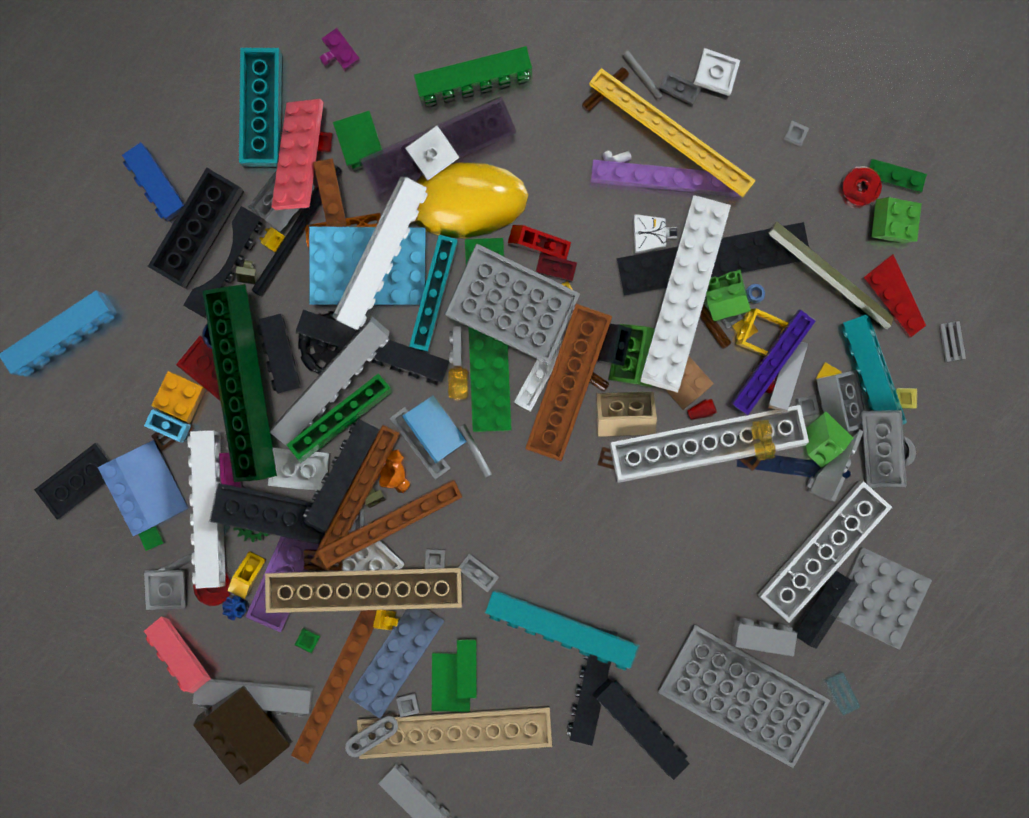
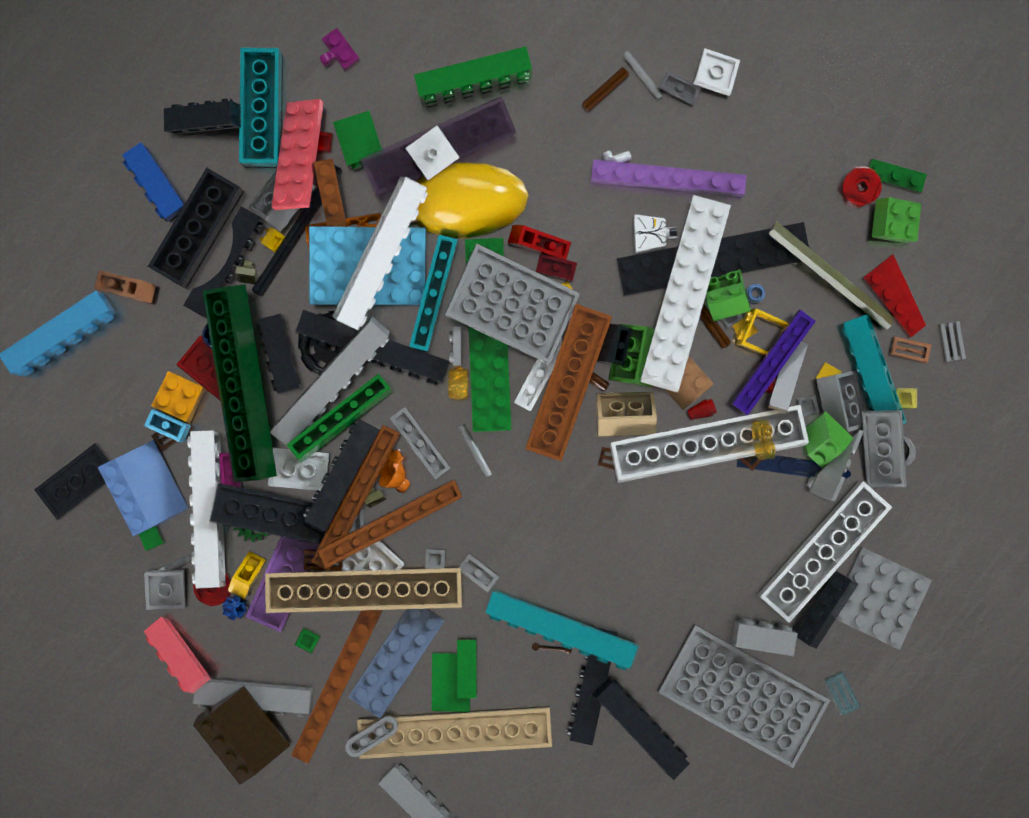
yellow tile [373,610,399,630] -> none
light grey plate [396,693,419,717] -> none
dark azure tile [402,395,467,463] -> none
yellow plate [589,68,756,197] -> none
light grey tile [783,121,809,147] -> none
none -> nougat slope [94,270,156,303]
none -> black brick [164,98,241,135]
none -> reddish brown hinge [532,643,572,654]
none -> nougat tile [889,336,932,363]

